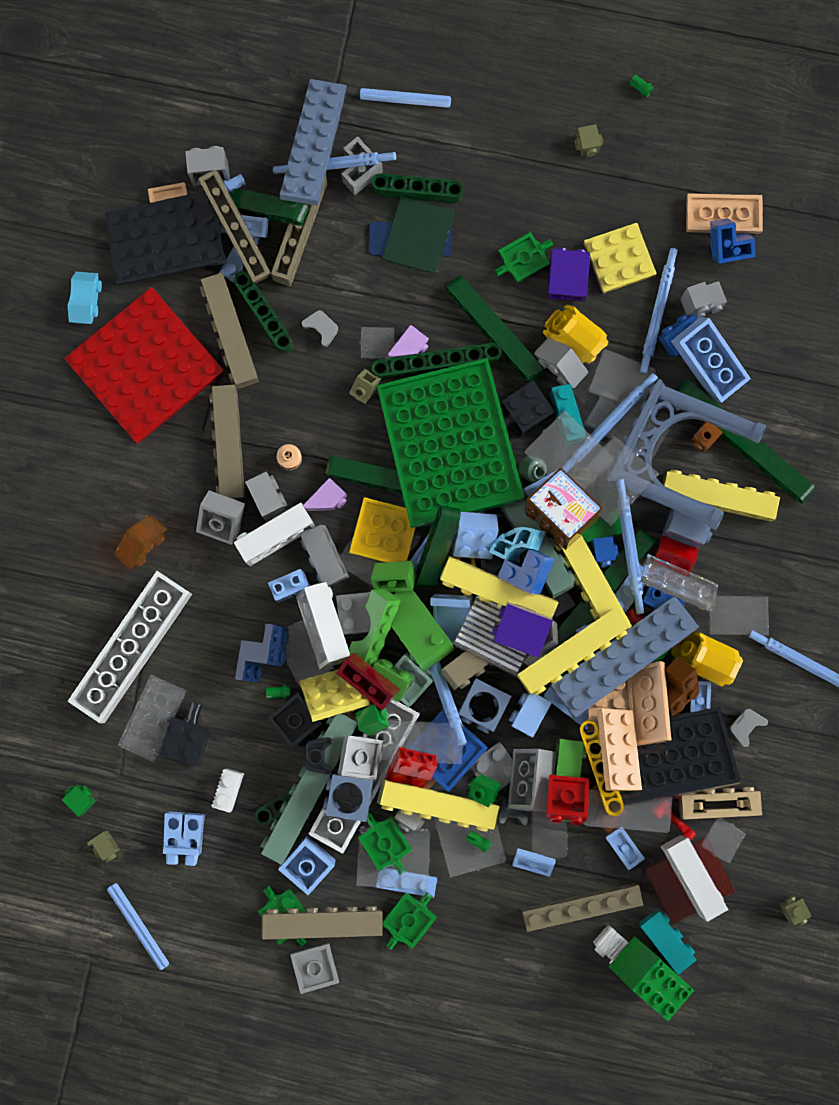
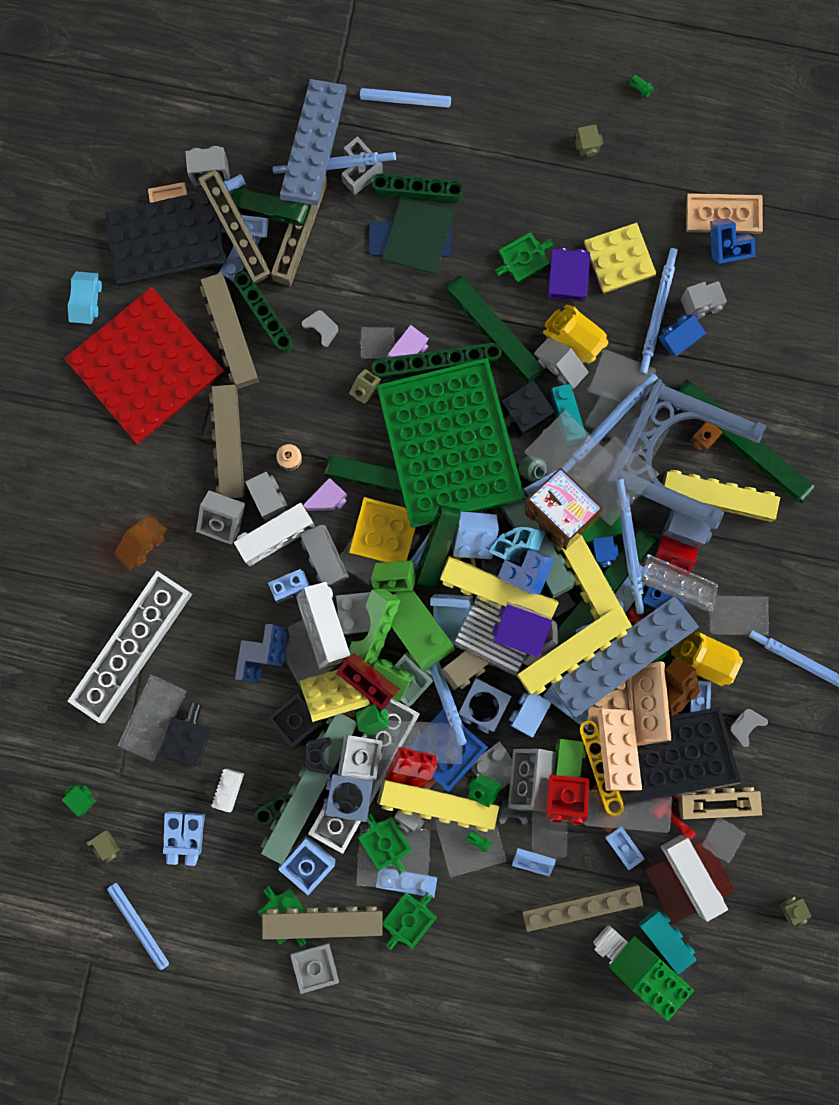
green pin [266,684,291,700] -> none
light blue brick [671,317,751,403] -> none

